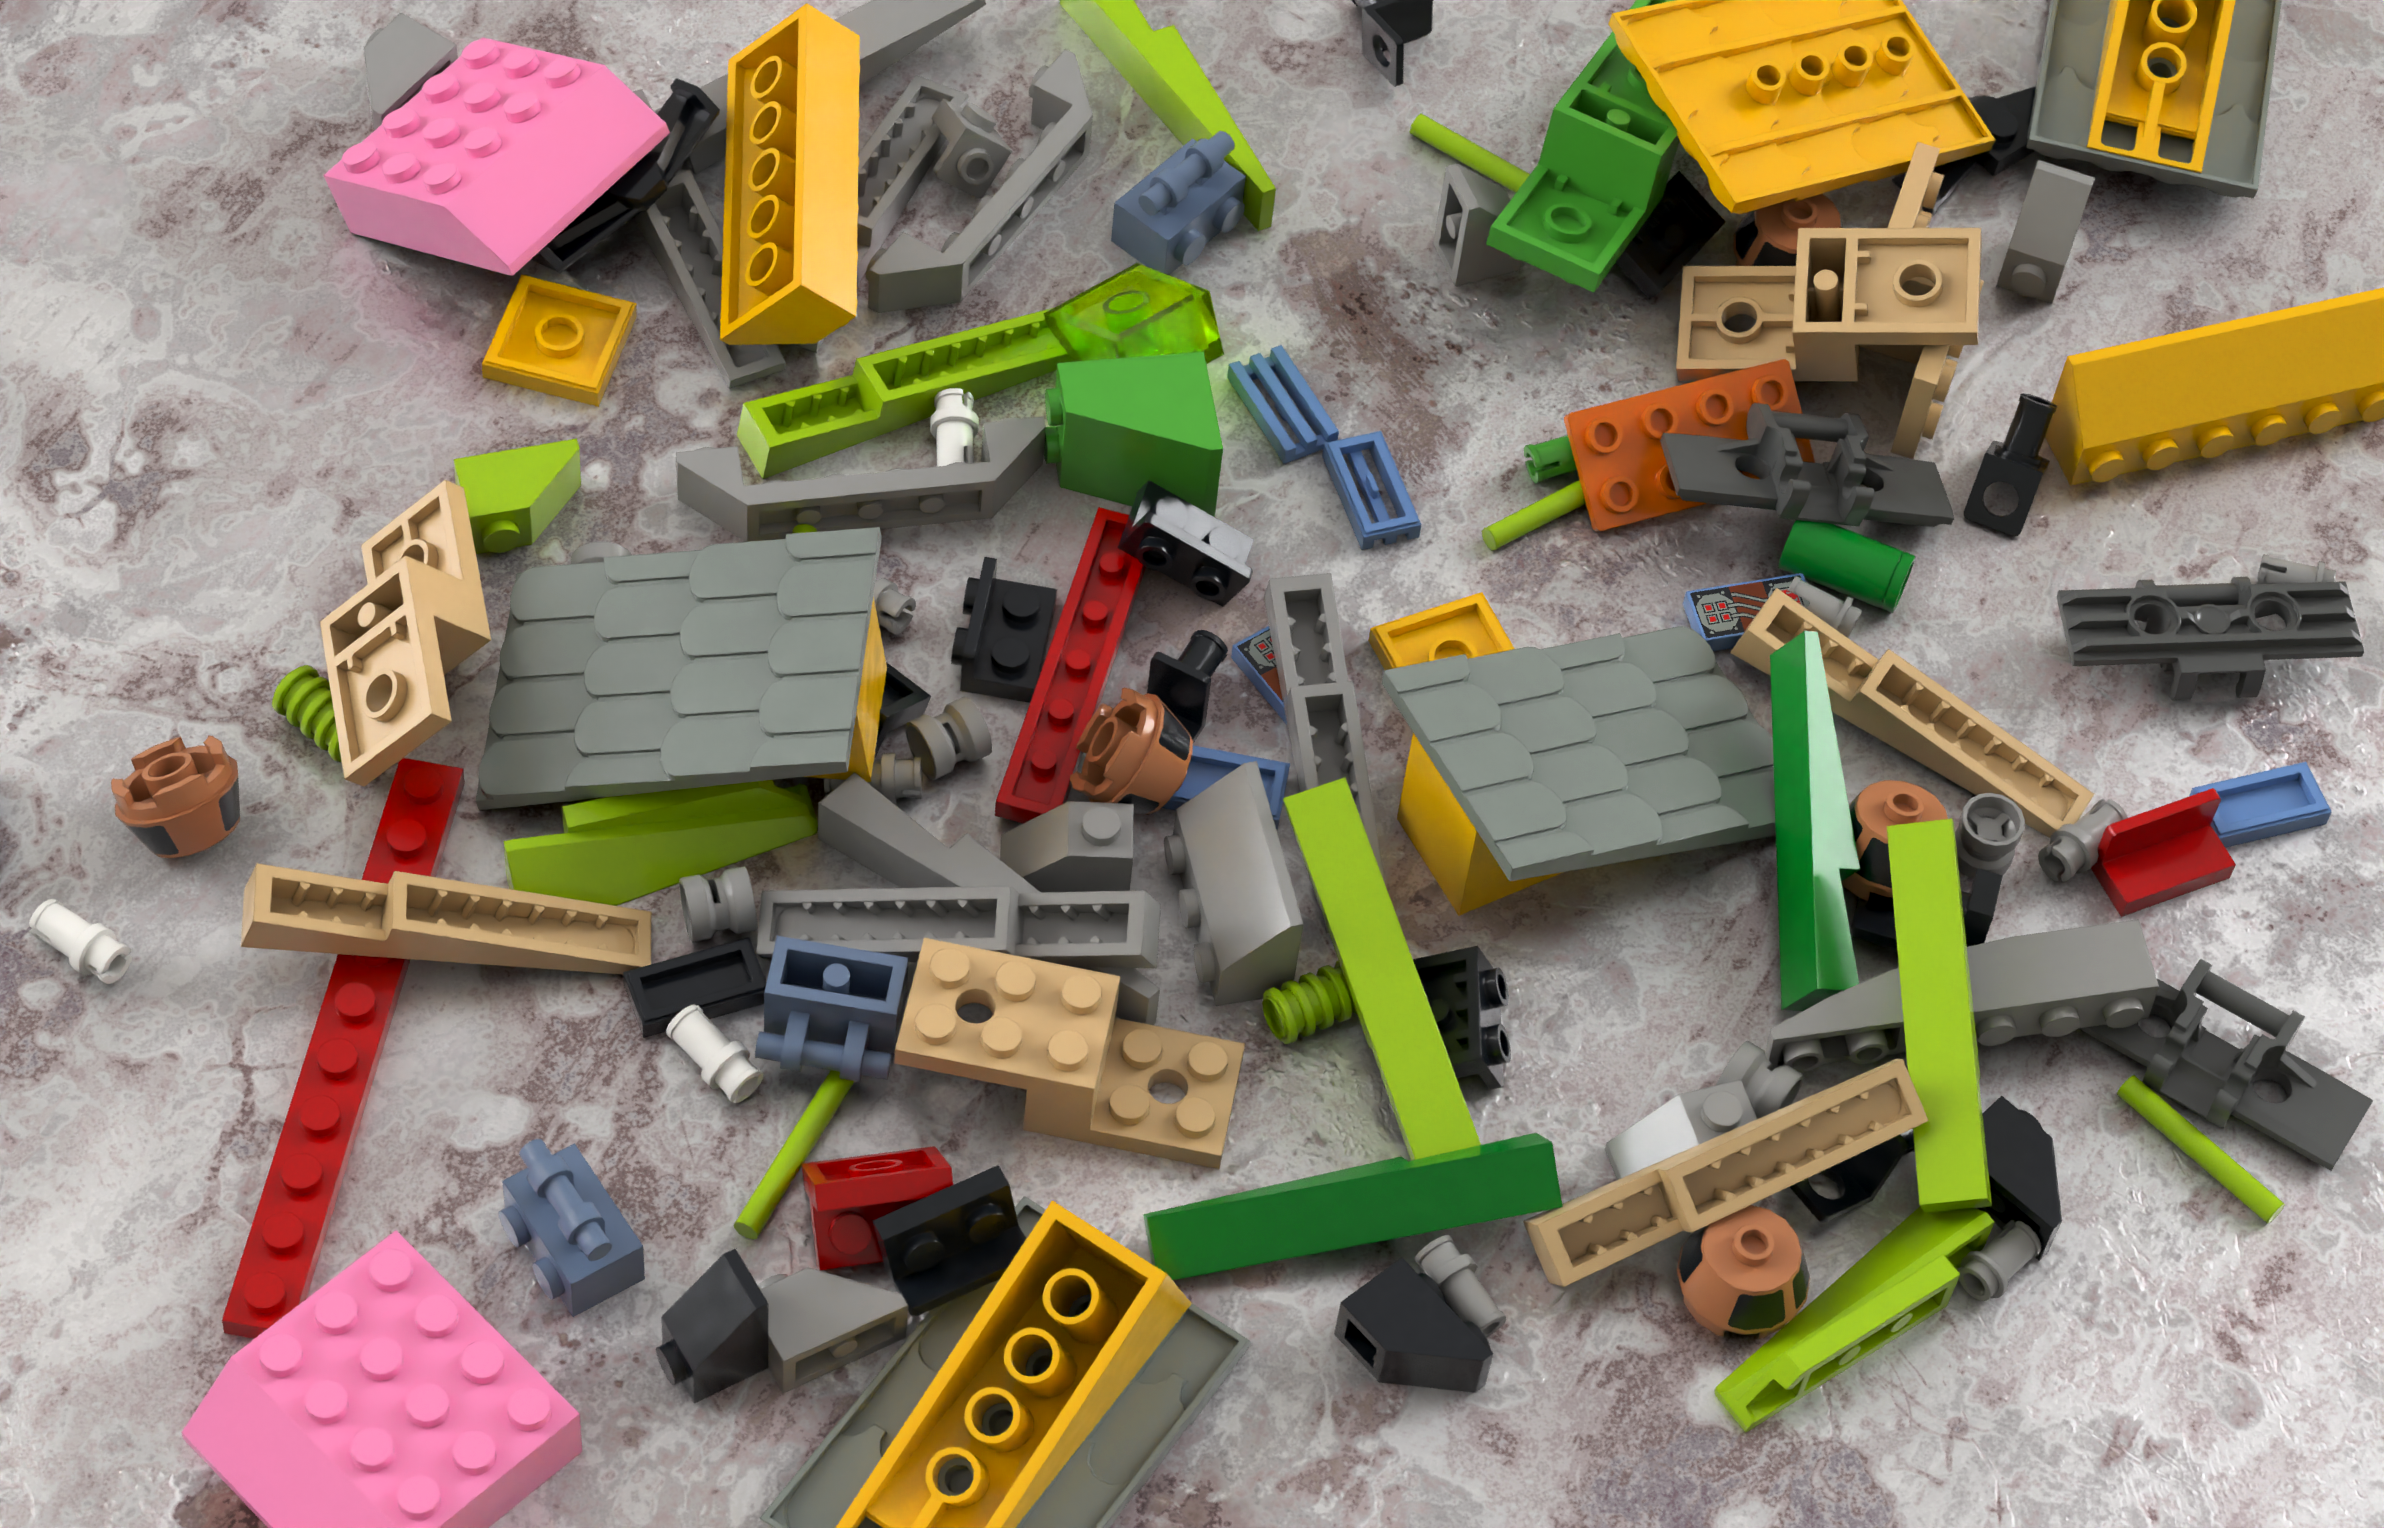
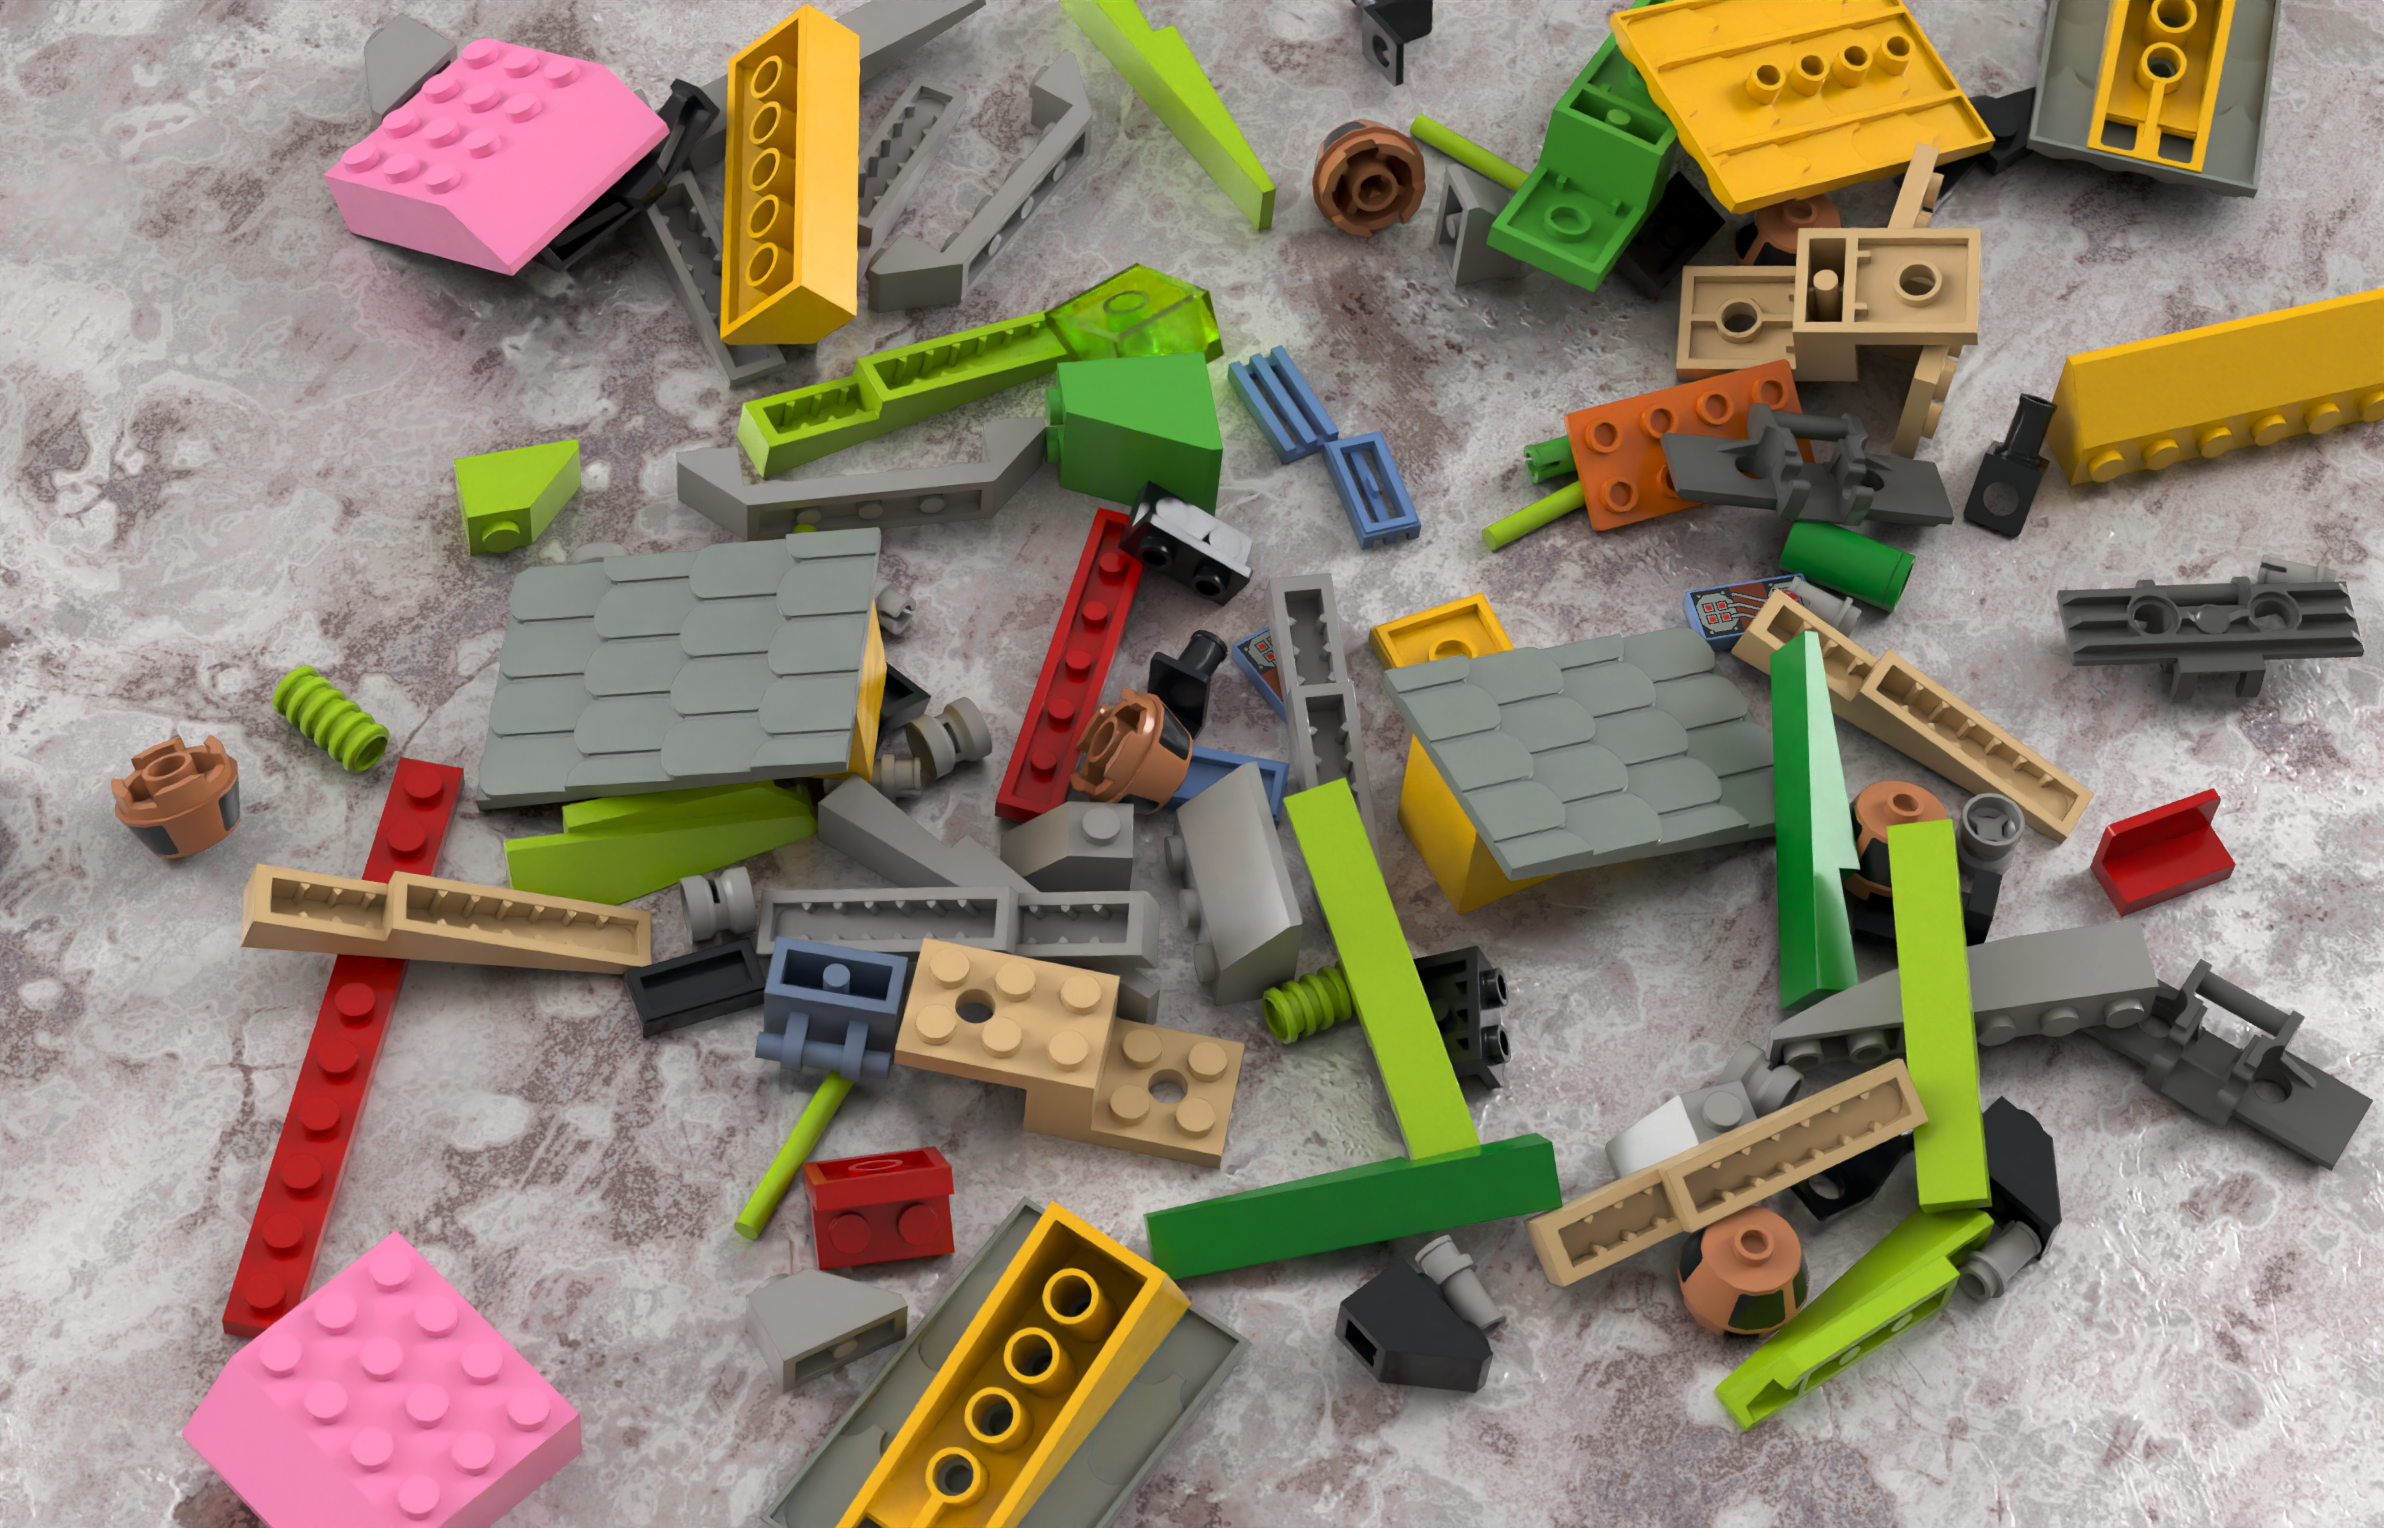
white pin [29,898,132,984] -> none
tan bracket [320,480,491,787] -> none
yellow tile [482,274,637,407] -> none
sand blue brick [498,1139,645,1317] -> none
black slope [656,1248,768,1404] -> none
white pin [666,1004,764,1103] -> none
black bracket [873,1165,1026,1316] -> none
white pin [930,388,979,467] -> none
light grey bracket [931,99,1012,198] -> none
black bracket [951,557,1057,703] -> none
sand blue brick [1111,131,1246,279] -> none
light grey slope [1996,160,2095,304] -> none
light grey pin [2038,799,2128,882] -> none
lime bar [2117,1075,2285,1224] -> none
medium blue tile [2189,762,2332,848] -> none
none -> nougat cone [1312,119,1426,237]

